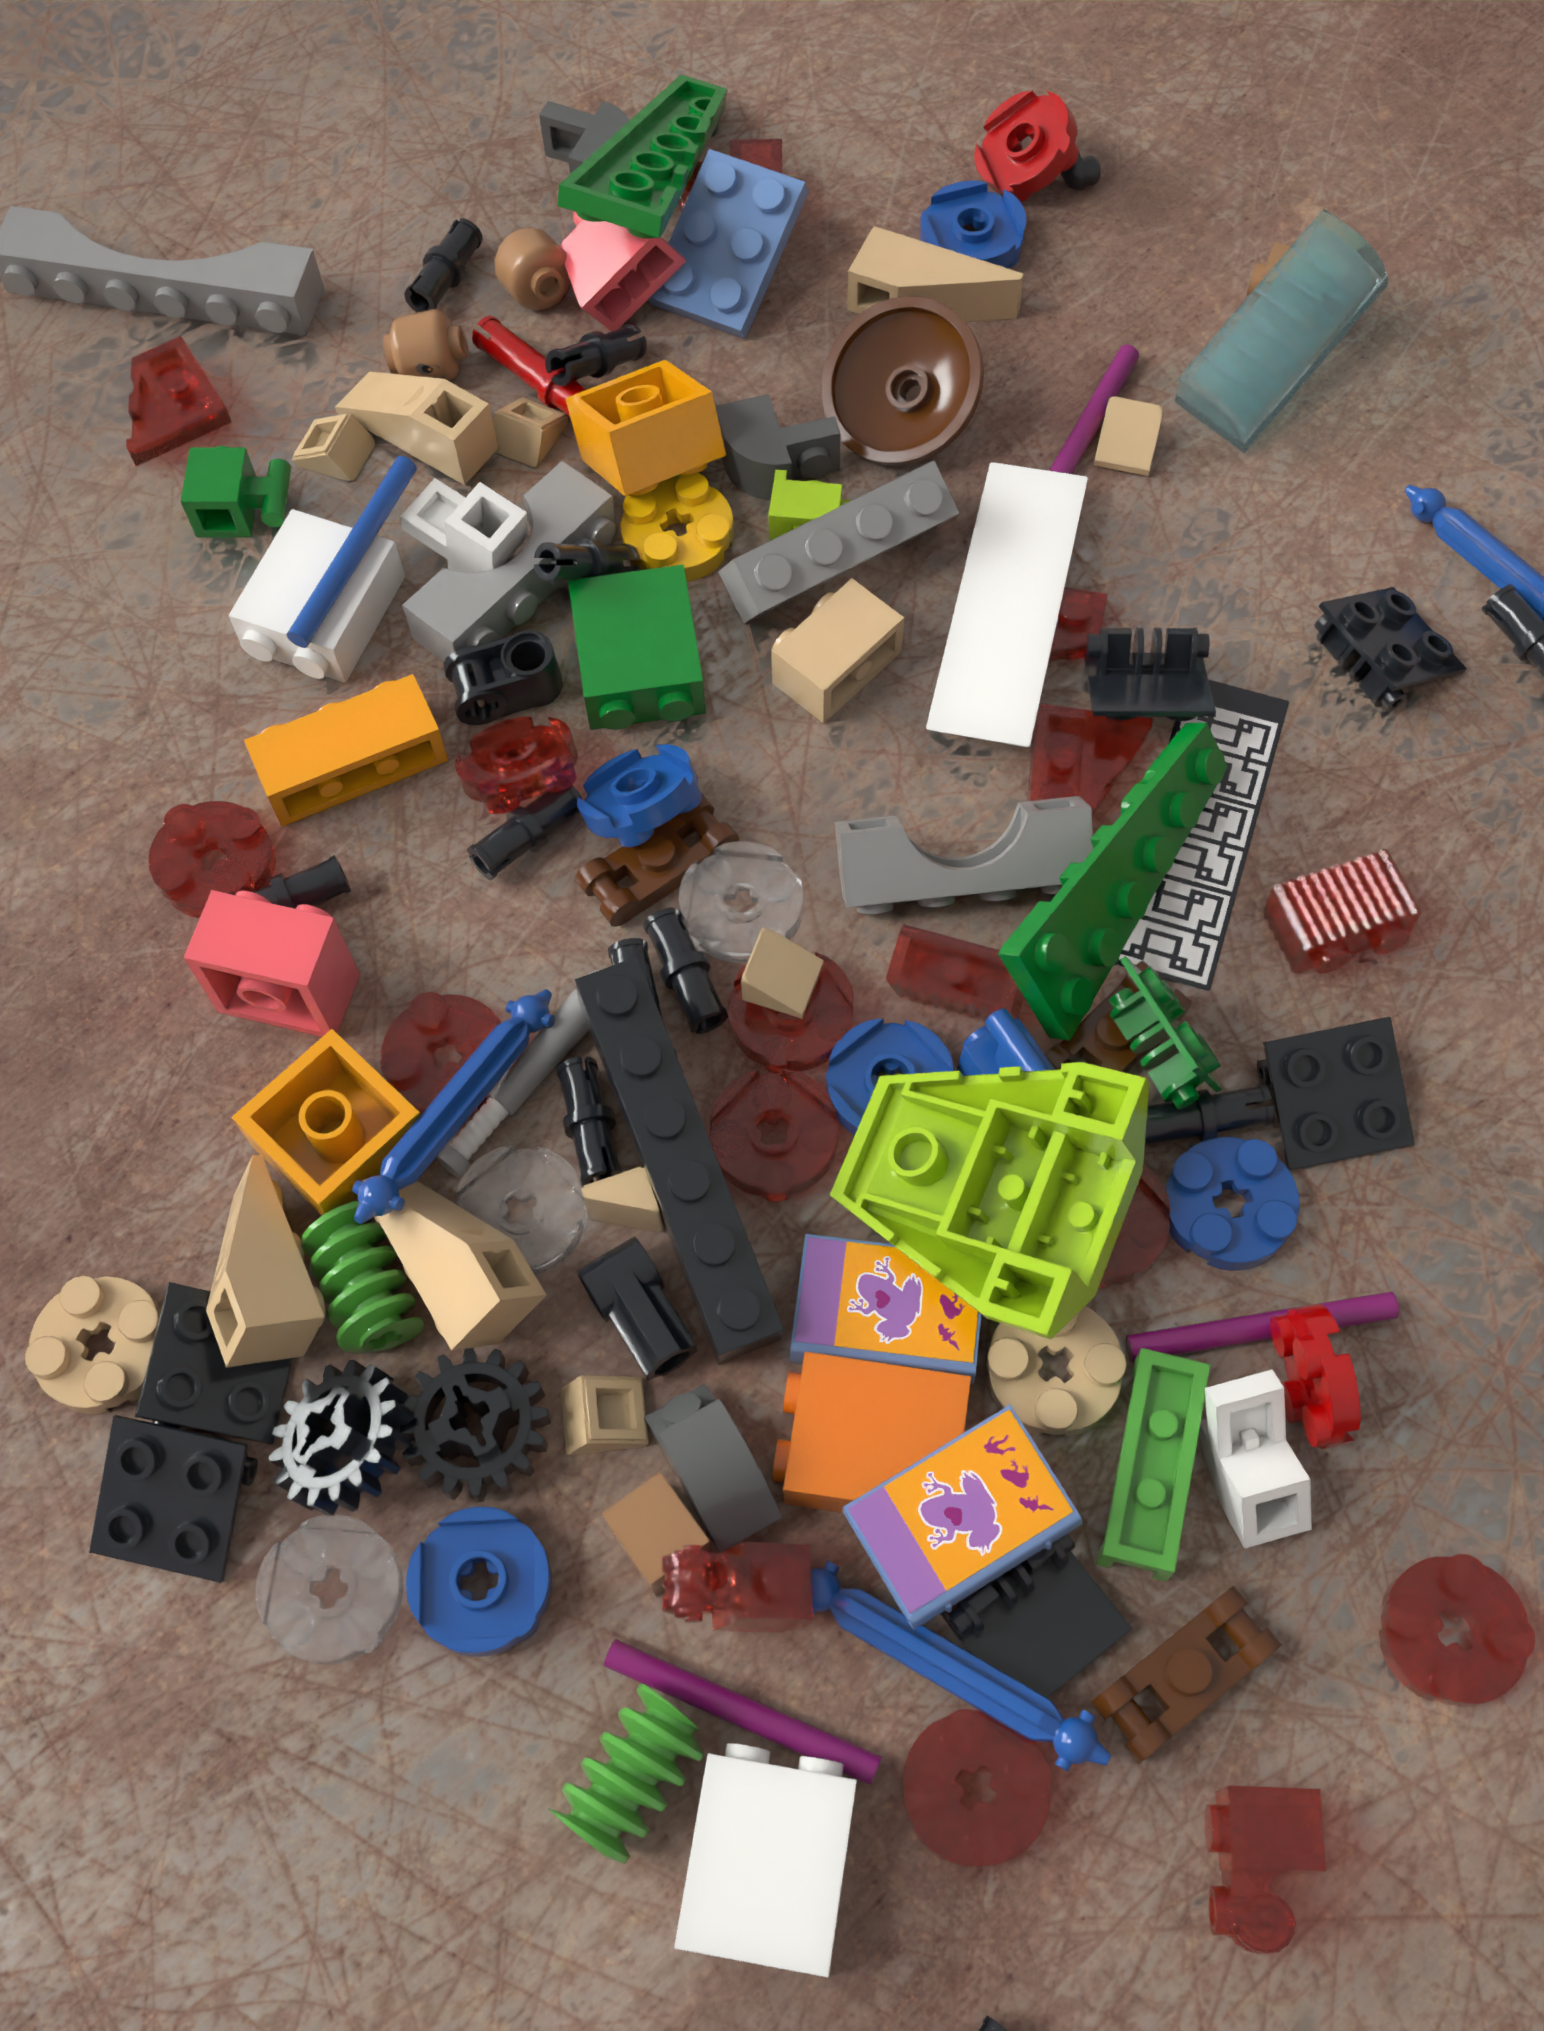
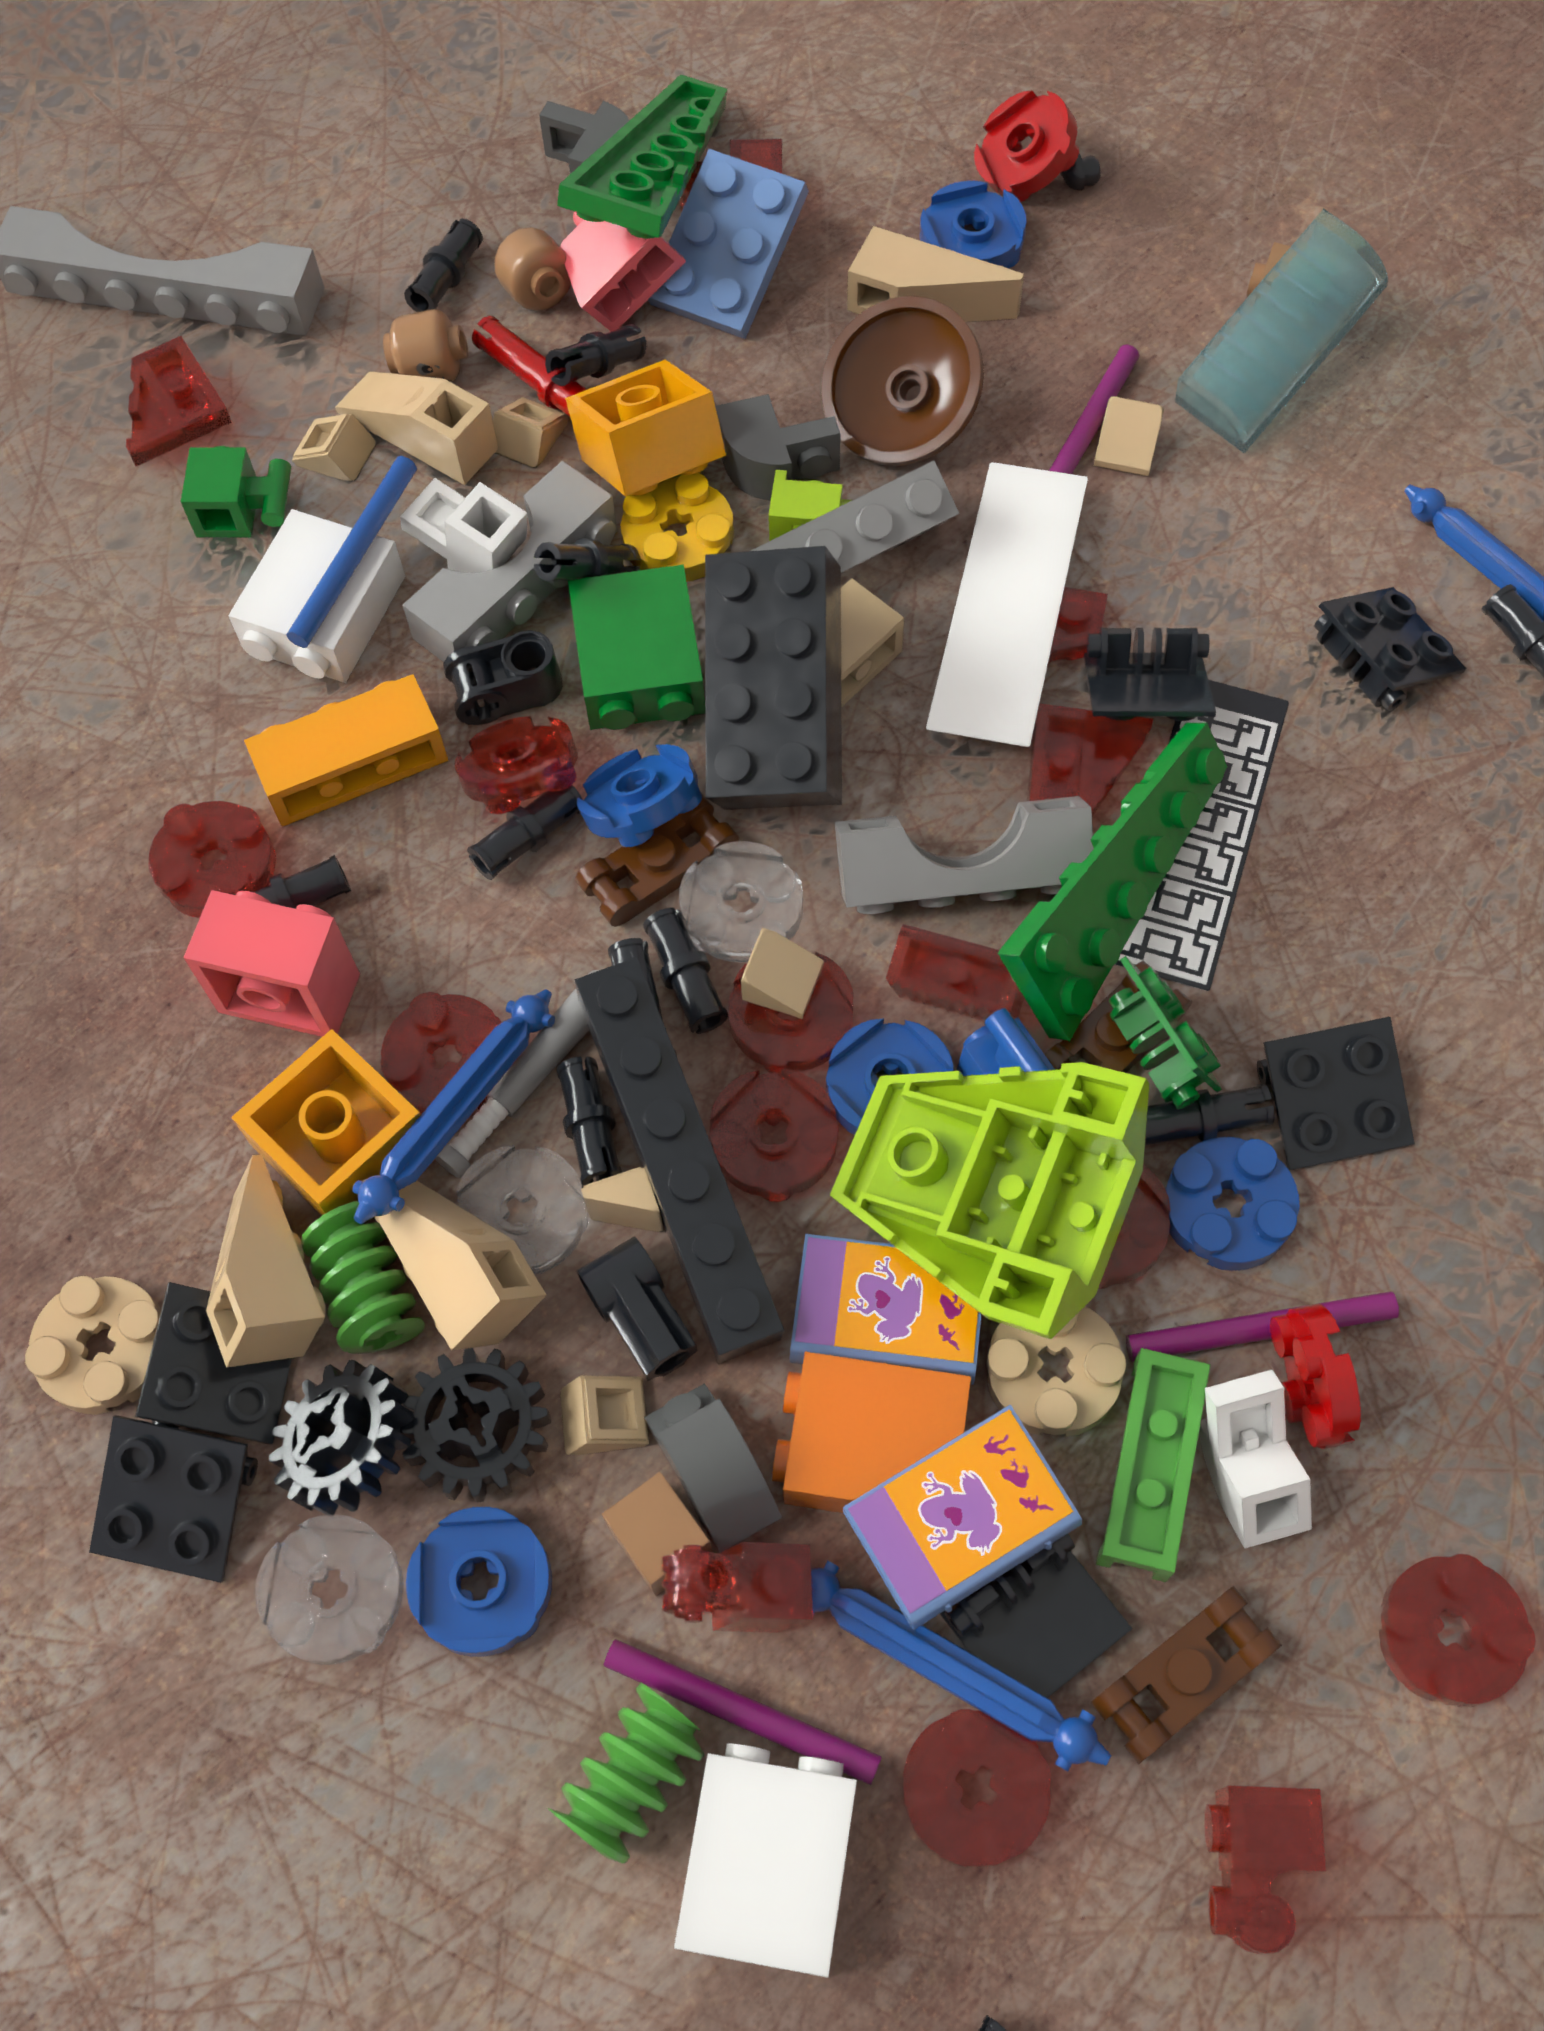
clear red brick [1263,849,1422,974] -> none
none -> black brick [705,546,842,810]

